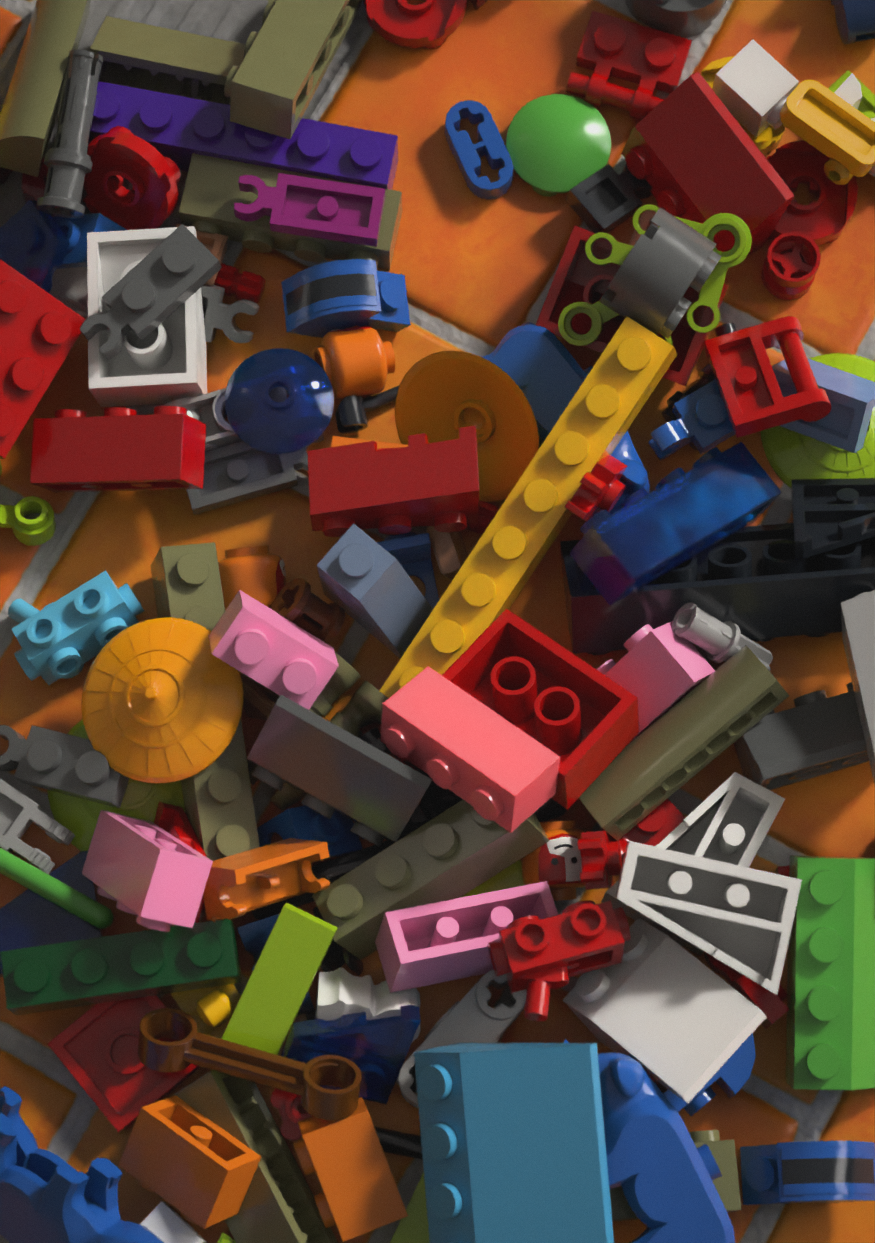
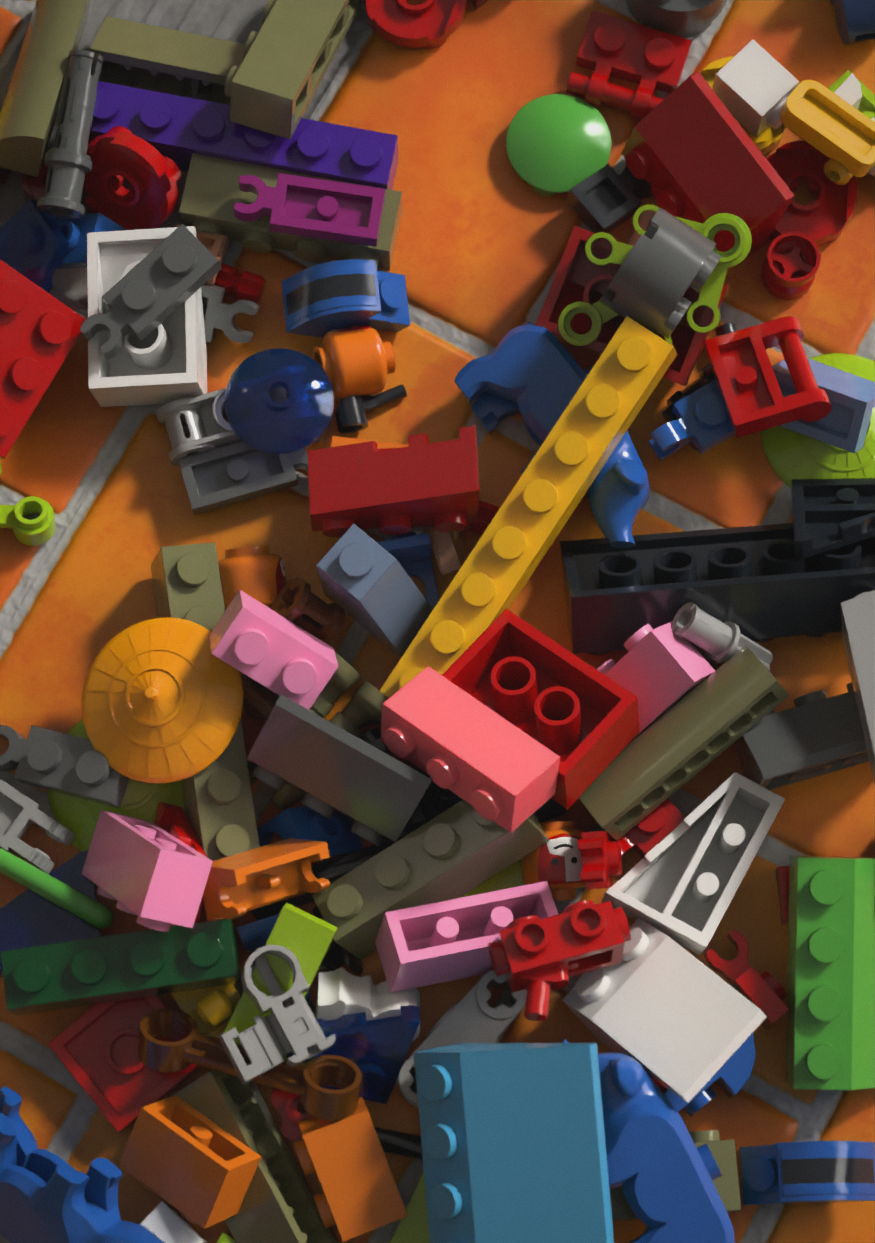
medium azure brick [8,570,145,685] -> none
red brick [30,406,206,493] -> none
light orange hat [395,350,539,503] -> none
blue beam [445,100,514,200] -> none
red plate [564,454,628,521] -> none
clear blue brick [569,442,781,606] -> none
white wedge [615,841,802,995] -> none
none -> light grey piece [219,945,335,1085]

